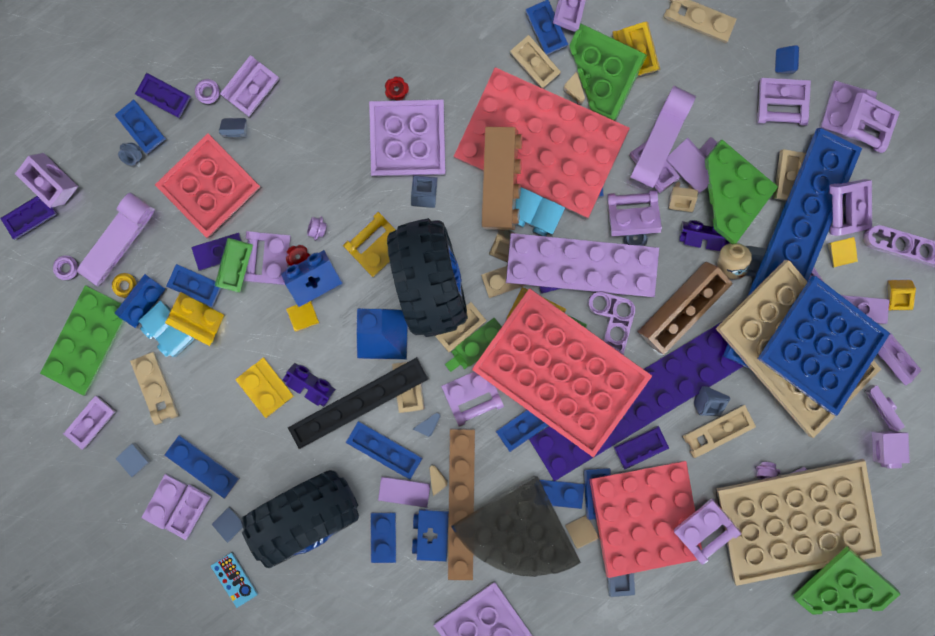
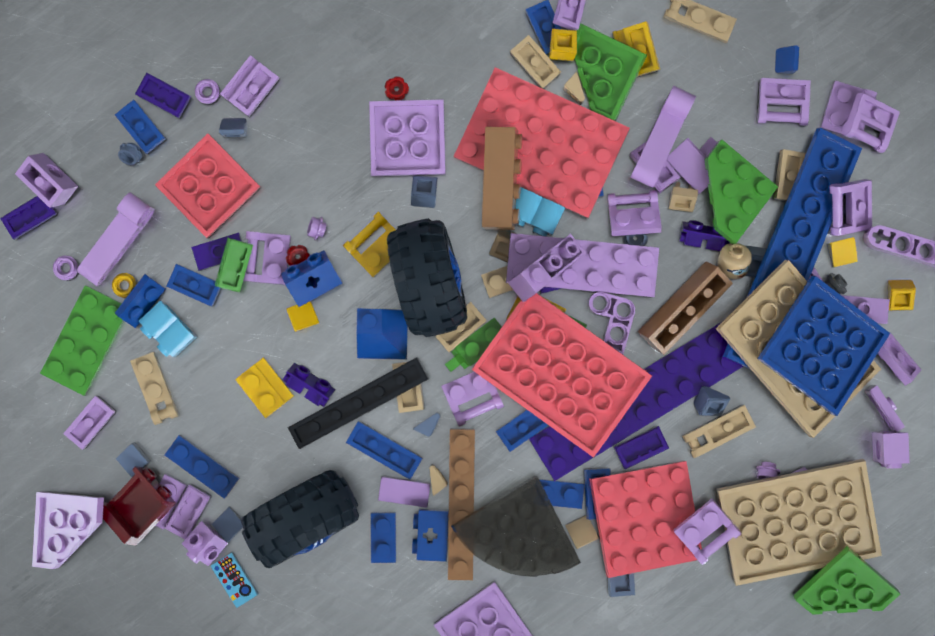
yellow plate [165,292,224,346] -> none
none -> lavender plate [32,492,104,569]
none -> dark red panel [103,466,176,546]
none -> lavender brick [182,521,228,566]
none -> lavender slope [508,233,586,302]
none -> yellow slope [549,29,577,61]
none -> dark grey plate [825,273,848,294]

